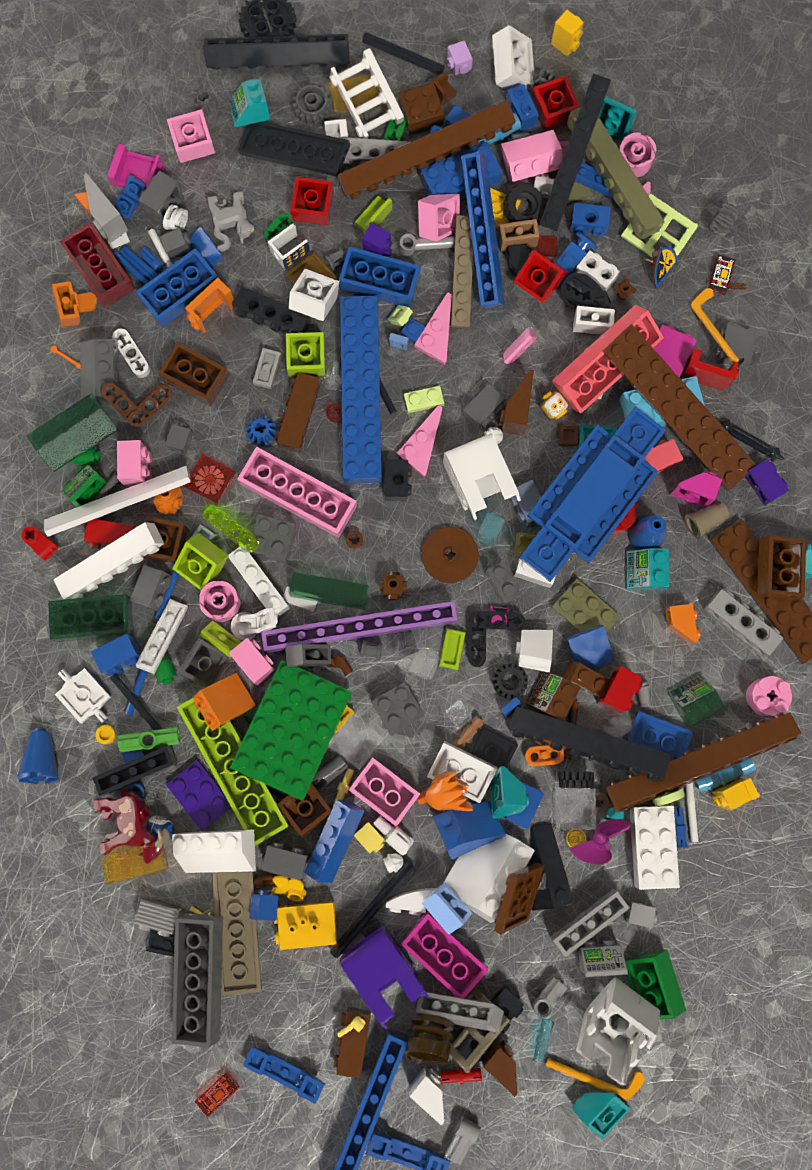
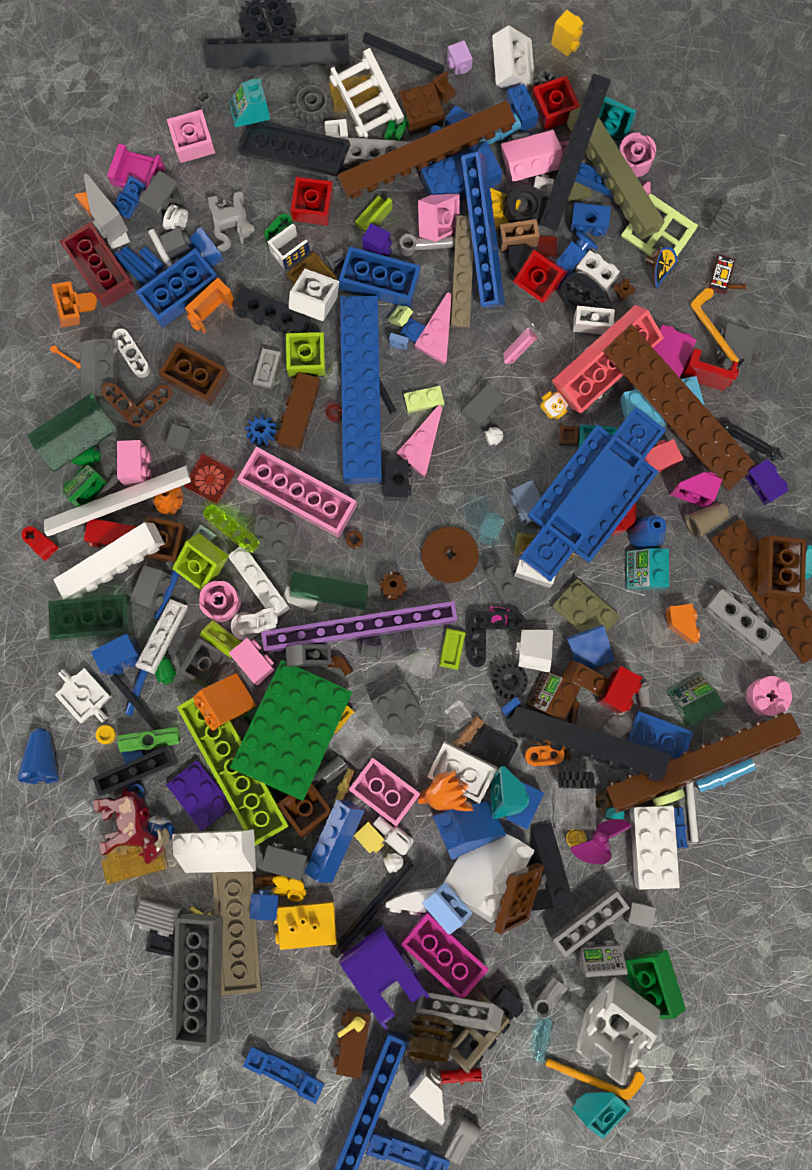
clear red tile [194,1071,239,1118] -> none
white piece [443,433,521,520] -> none
reddish brown slope [482,1039,518,1097] -> none
reddish brown slope [499,370,534,435] -> none
yellow hips [712,778,760,810] -> none

